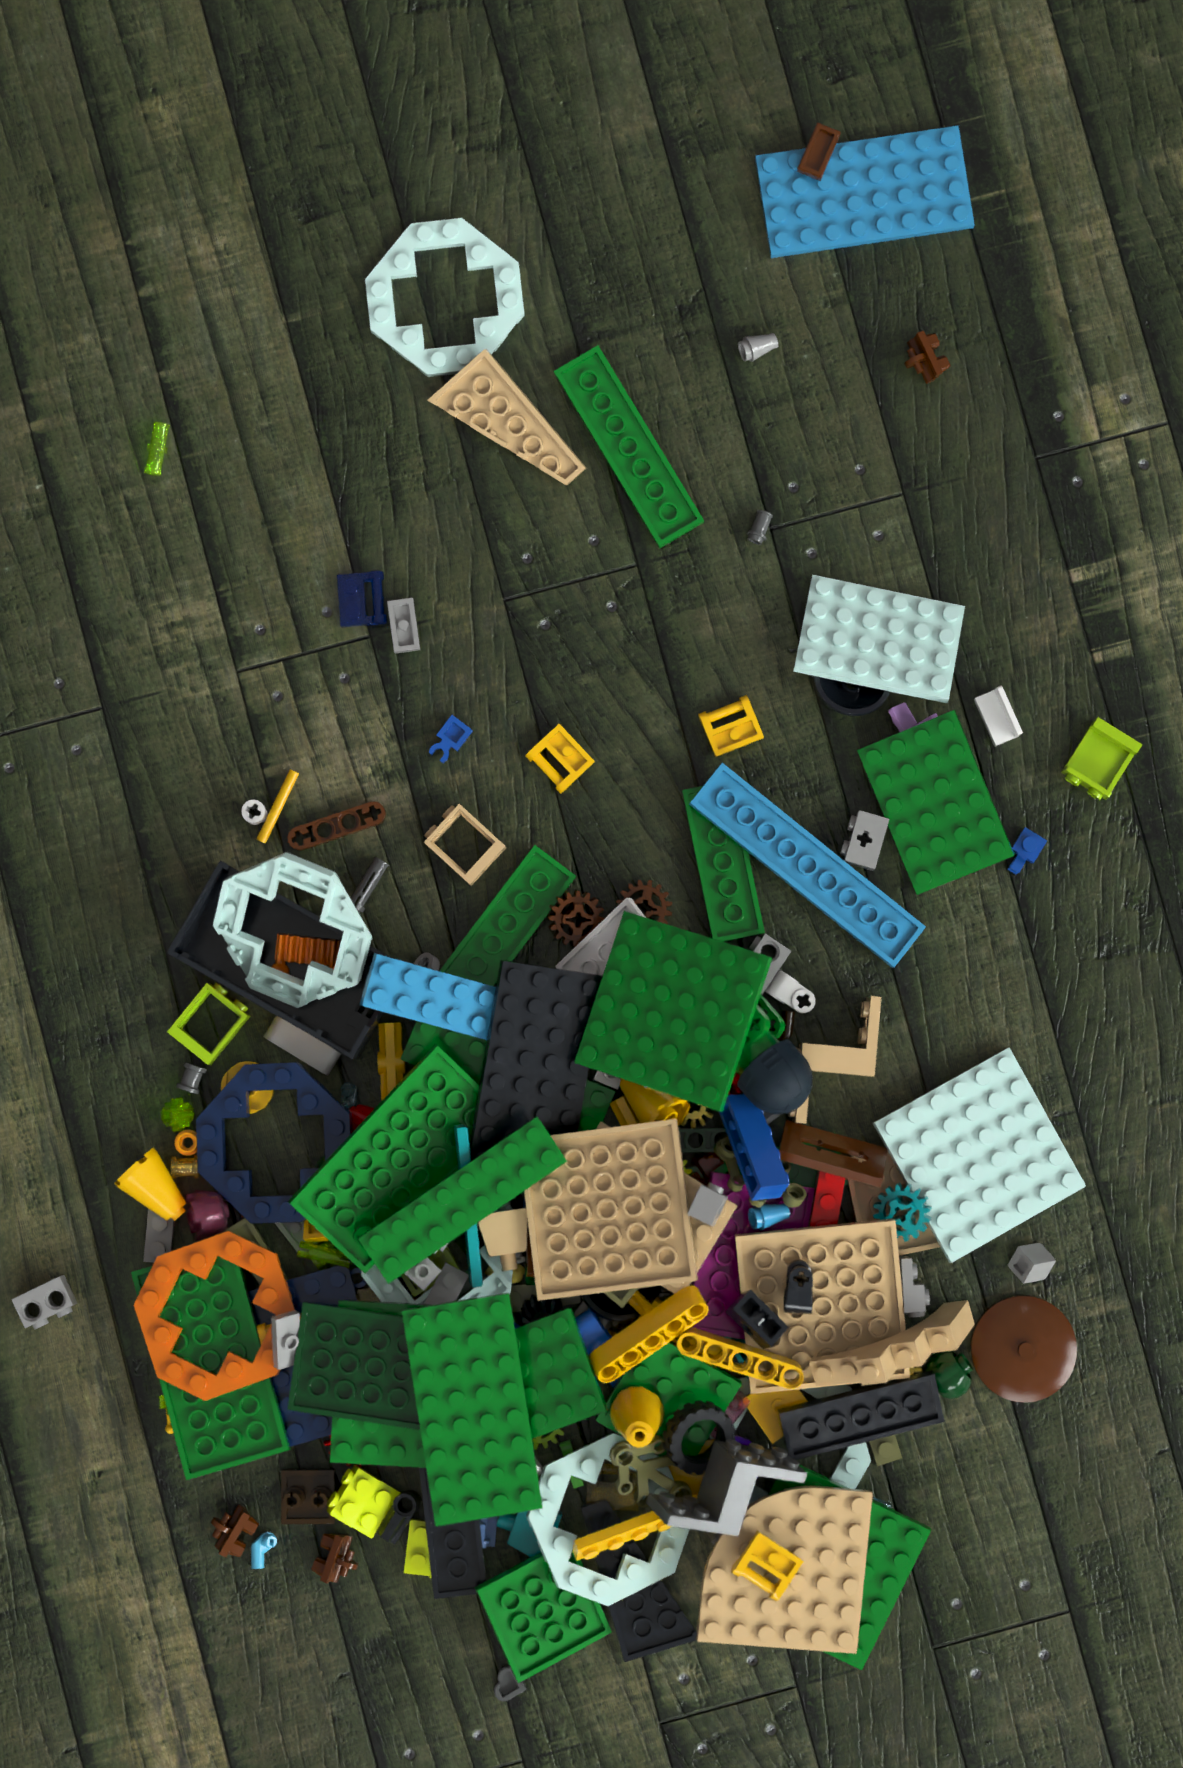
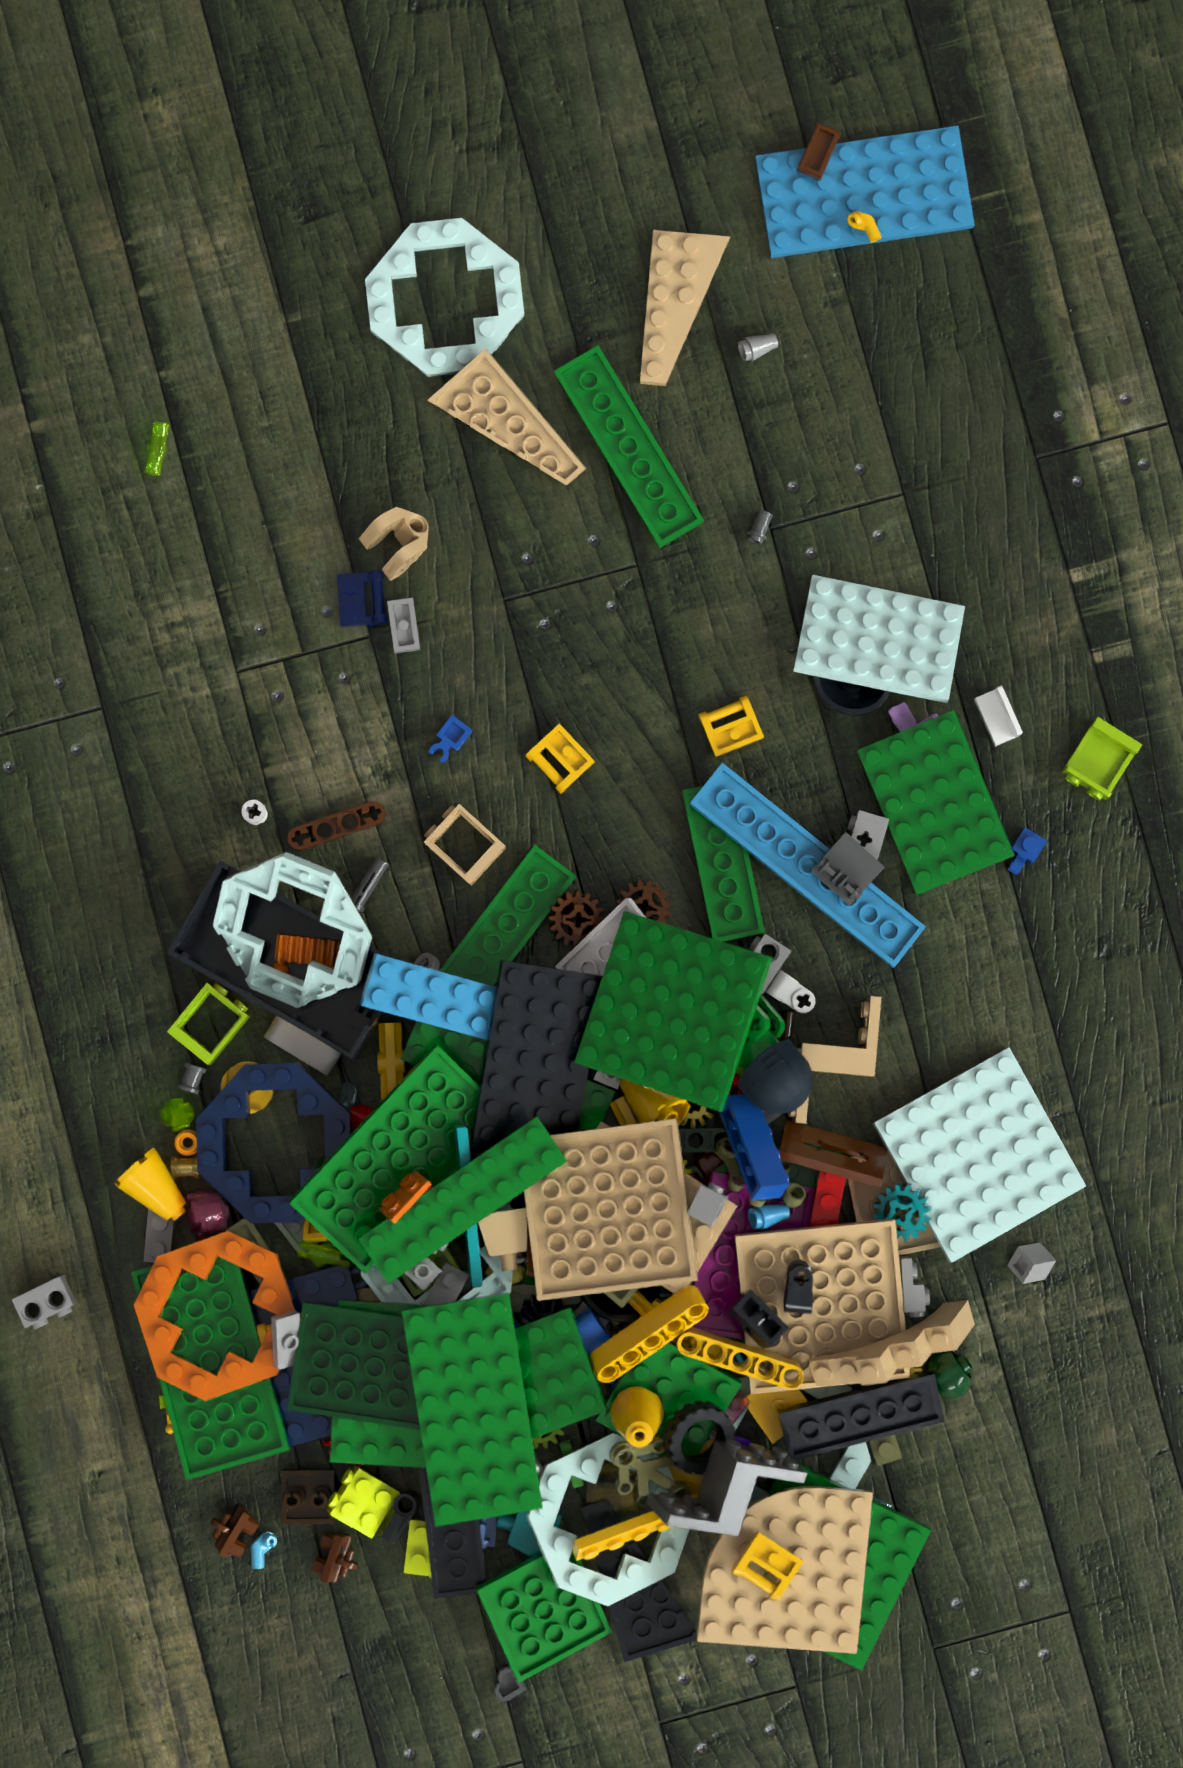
yellow bar [256,769,299,844] -> none
reddish brown hips [904,331,950,384] -> none
reddish brown dish [970,1295,1077,1402] -> none
none -> tan piece [359,507,428,581]
none -> orange bracket [379,1171,433,1224]
none -> tan wing [640,230,730,386]
none -> dark grey hinge [811,832,885,906]
none -> yellow arm [847,211,882,243]

